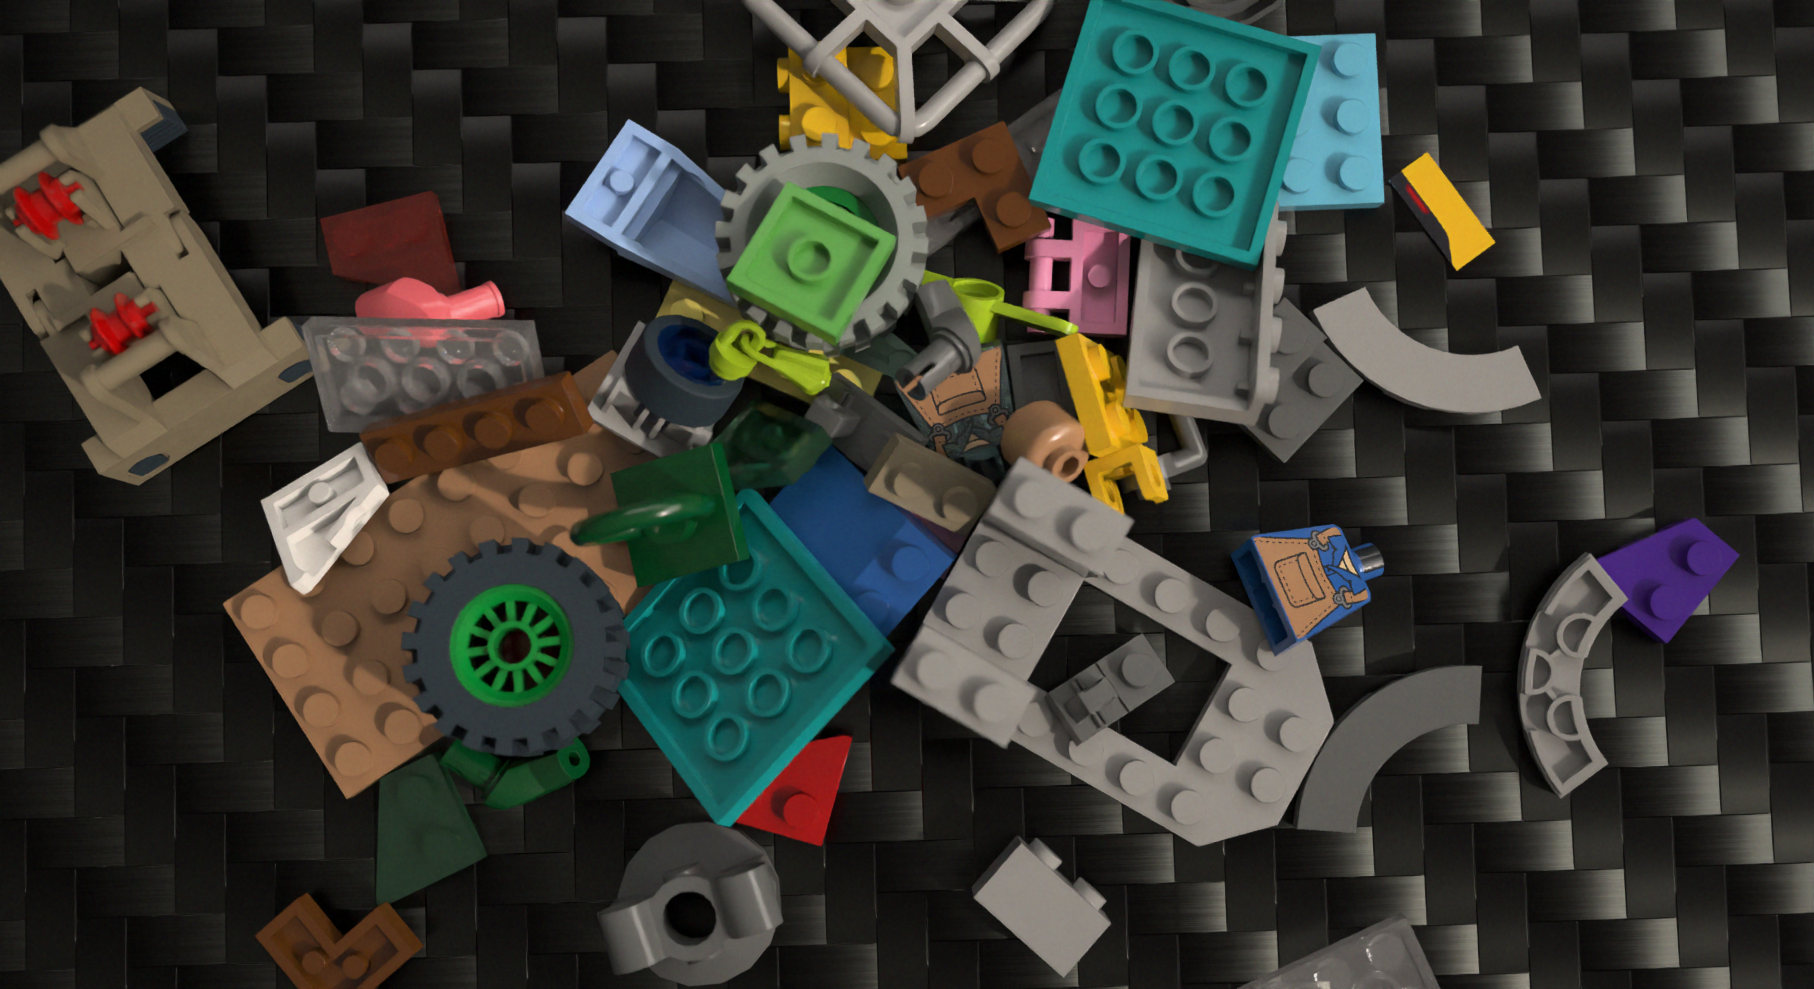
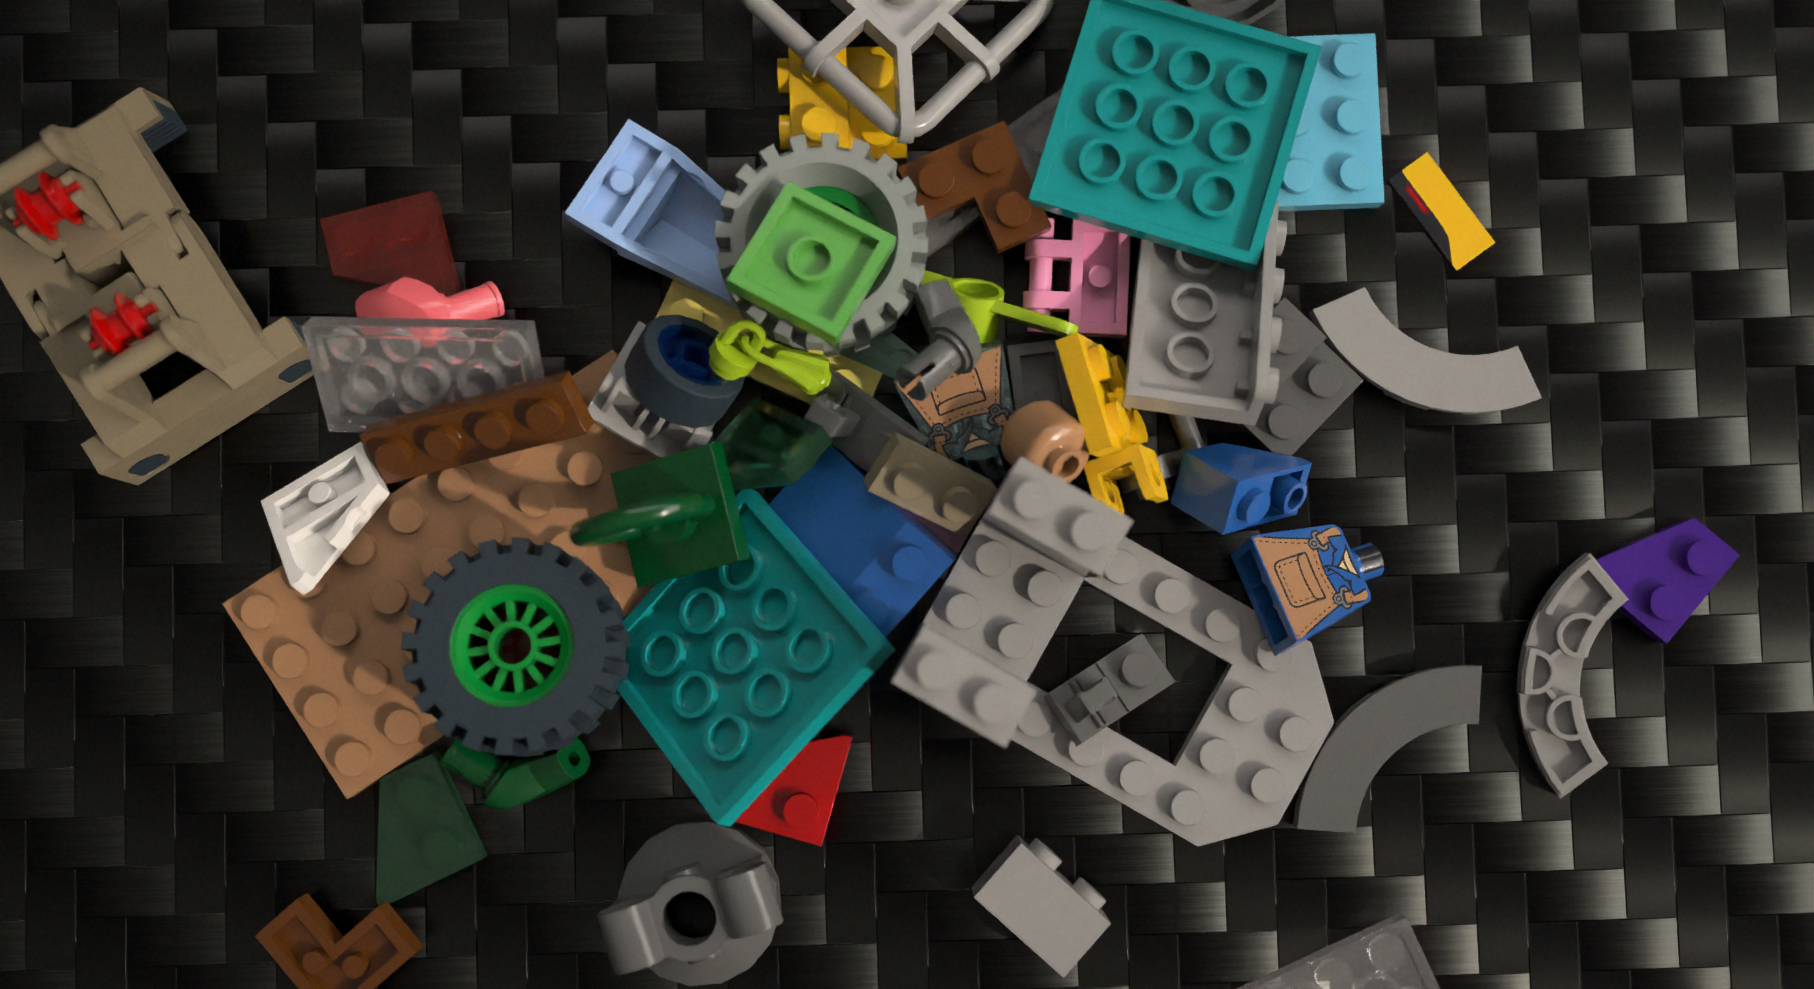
none -> blue slope [1170,443,1312,535]

